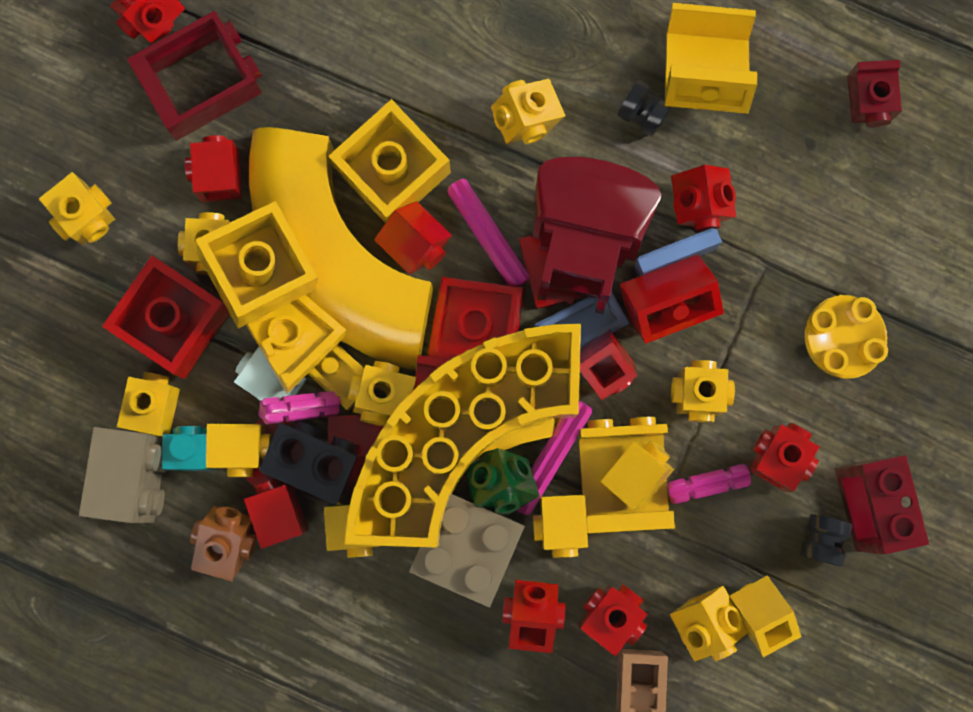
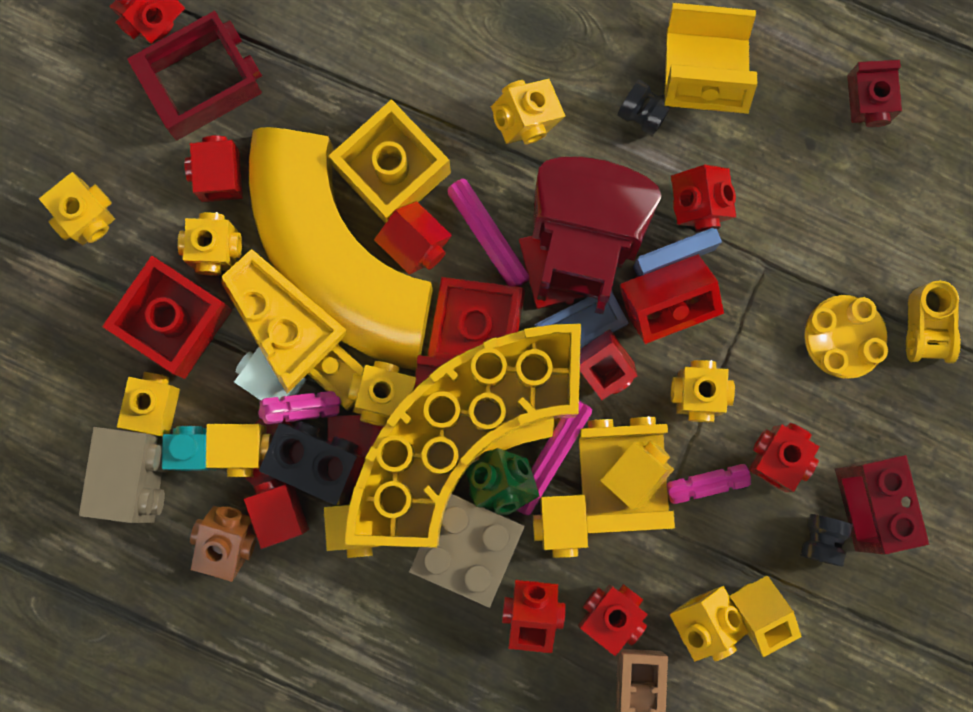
yellow brick [195,201,318,329] -> none
none -> yellow piece [906,280,960,363]

